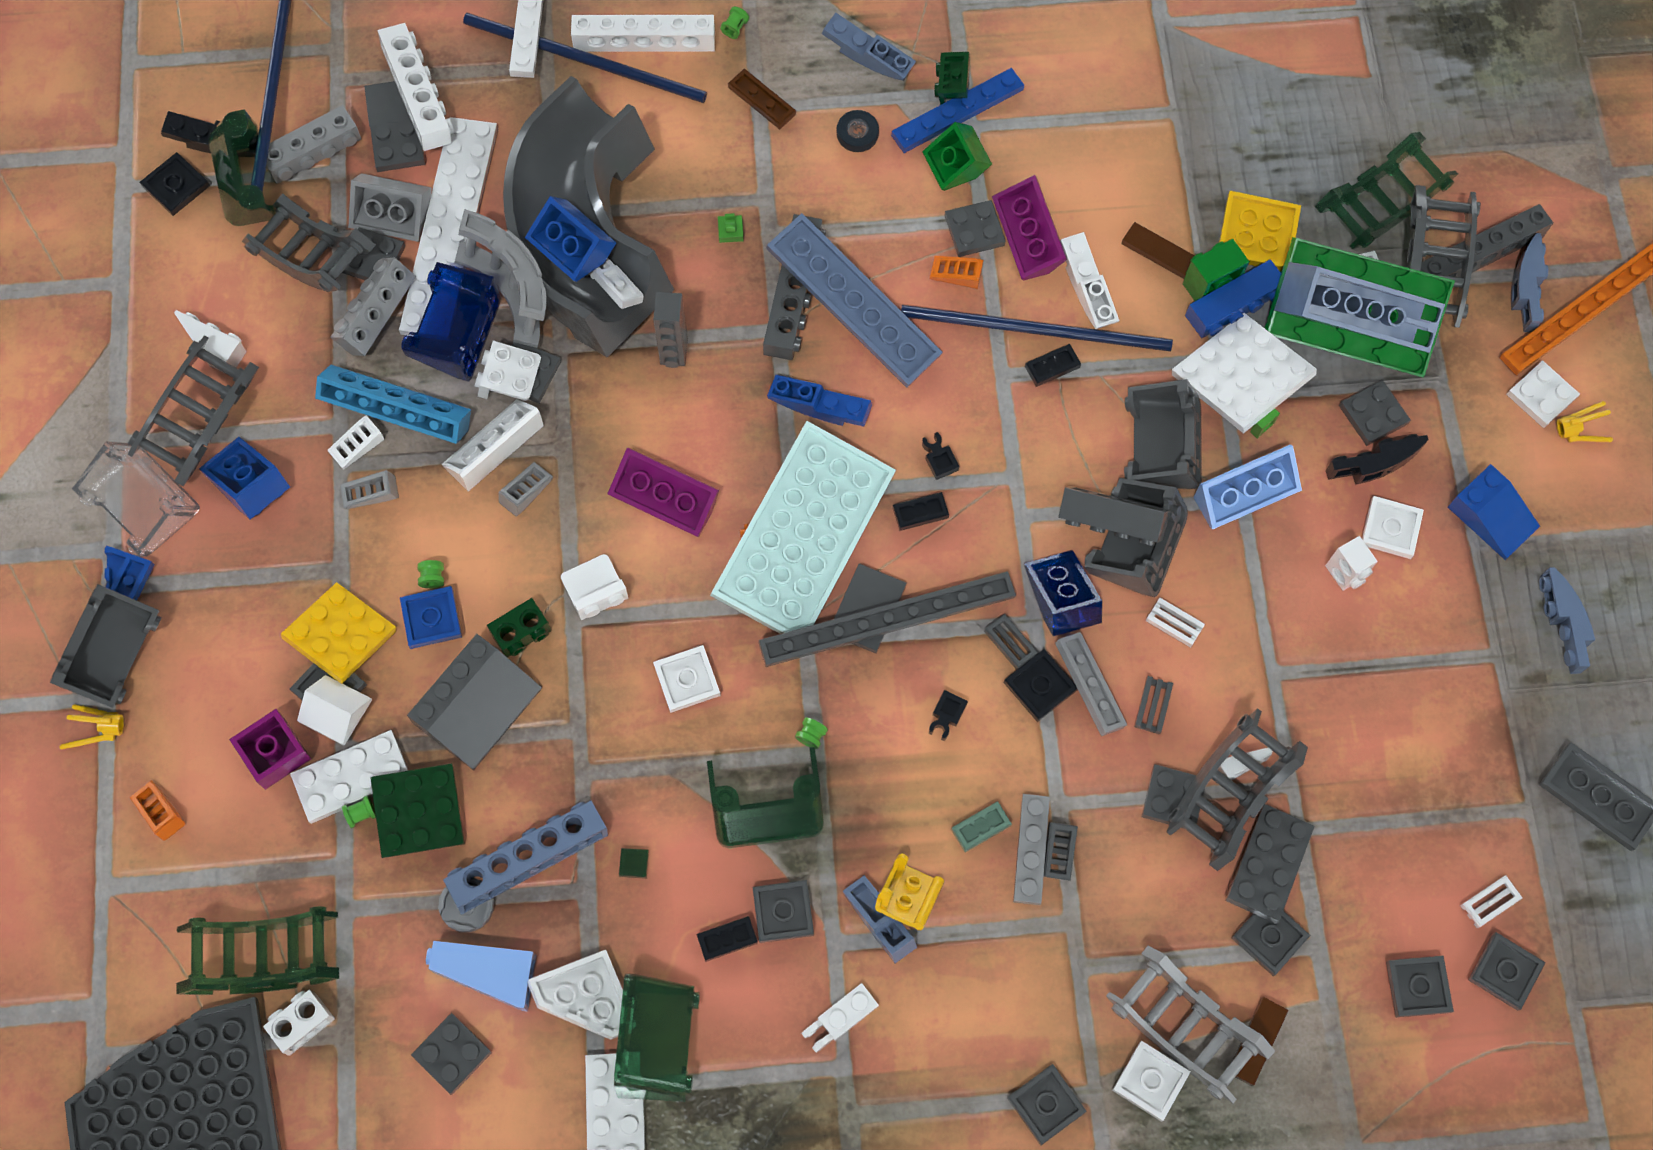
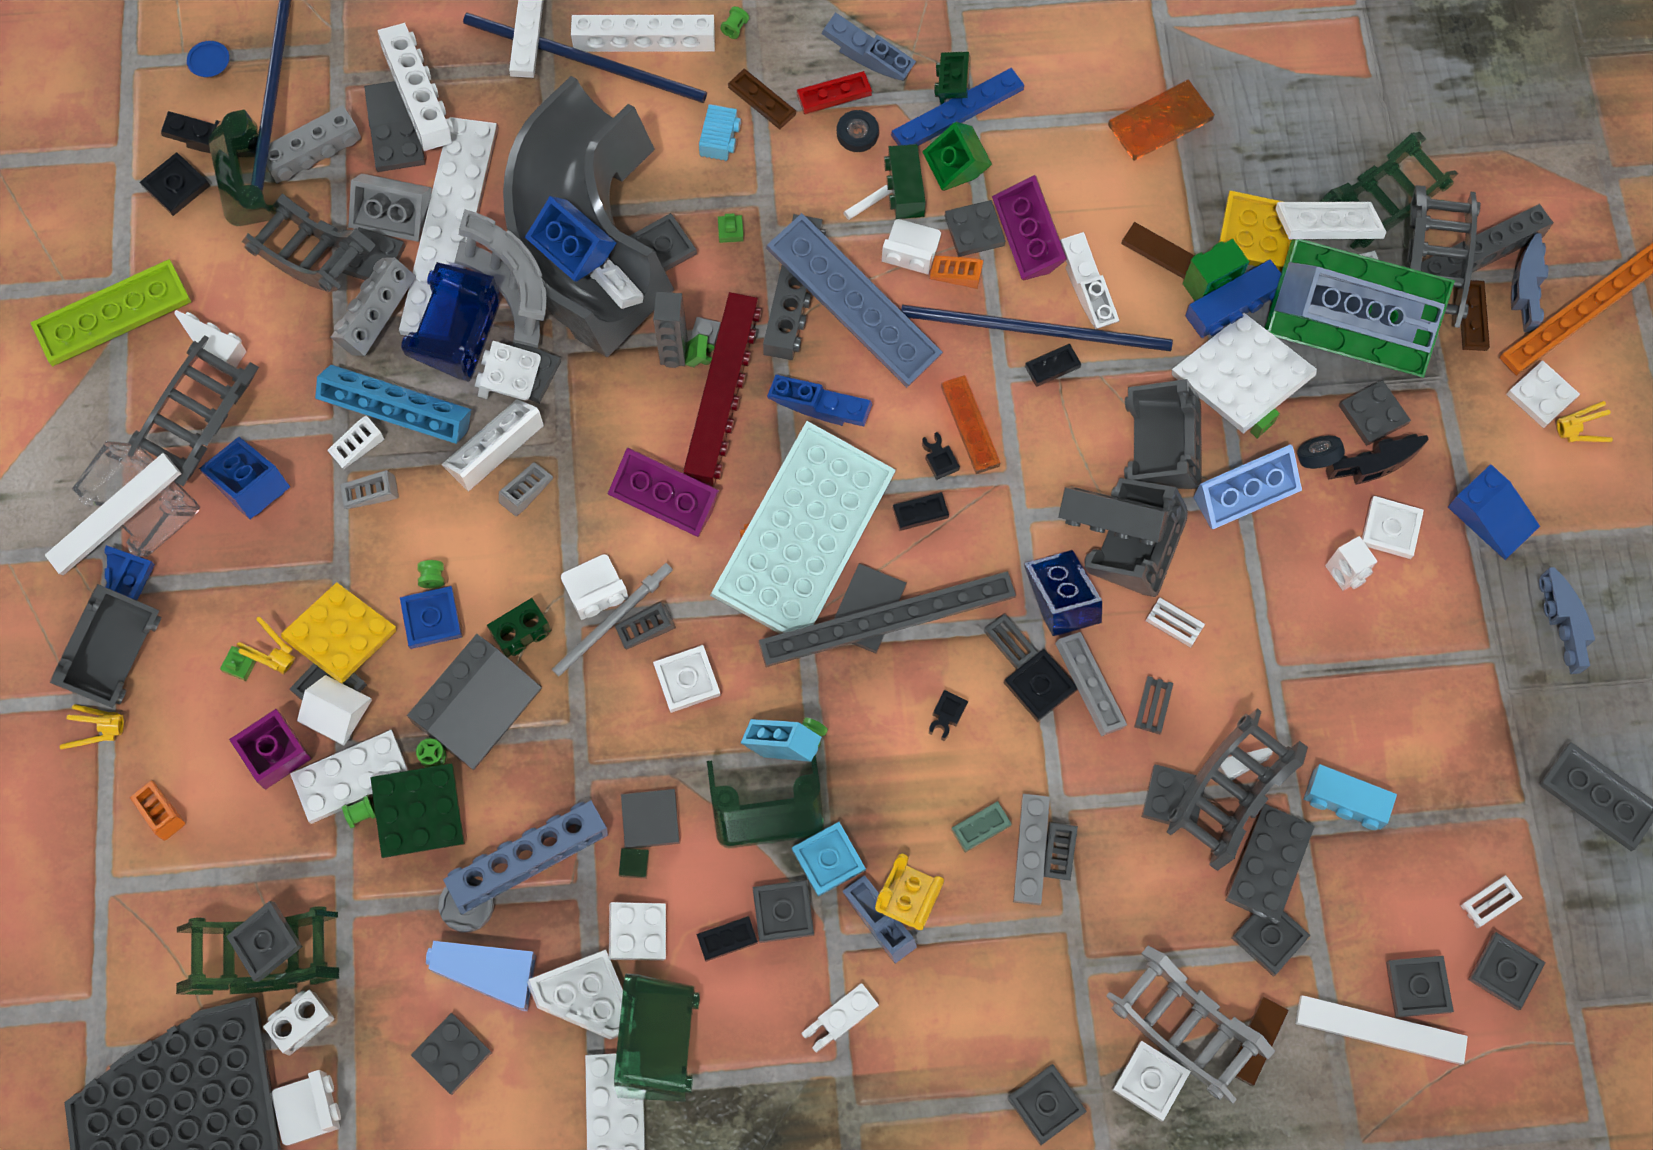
none -> lime plate [30,259,191,367]
none -> white tile [45,453,182,576]
none -> blue piece [186,41,229,77]
none -> bright green tile [220,646,257,681]
none -> dark grey plate [226,901,303,982]
none -> yellow plant [237,617,296,675]
none -> white bracket [271,1070,341,1145]
none -> bright green wheel [416,738,446,768]
none -> light grey bar [552,563,673,677]
none -> white plate [609,902,666,961]
none -> dark grey slope [615,602,676,650]
none -> dark grey tile [621,789,680,849]
none -> dark grey plate [629,213,697,272]
none -> dark red brick [683,292,762,487]
none -> bright green tile [685,334,715,368]
none -> light grey plate [690,317,721,347]
none -> medium azure brick [699,104,741,161]
none -> medium azure brick [741,719,822,762]
none -> medium azure plate [792,822,866,897]
none -> red plate [797,71,872,114]
none -> white bar [843,185,892,220]
none -> white bracket [882,219,941,274]
none -> dark green brick [884,144,926,219]
none -> clear orange plate [941,375,1000,474]
none -> clear orange plate [1108,79,1215,161]
none -> white tile [1275,202,1386,239]
none -> white tile [1295,995,1468,1065]
none -> black bush [1297,435,1345,469]
none -> medium azure brick [1303,764,1397,830]
none -> reddish brown tile [1458,280,1490,351]

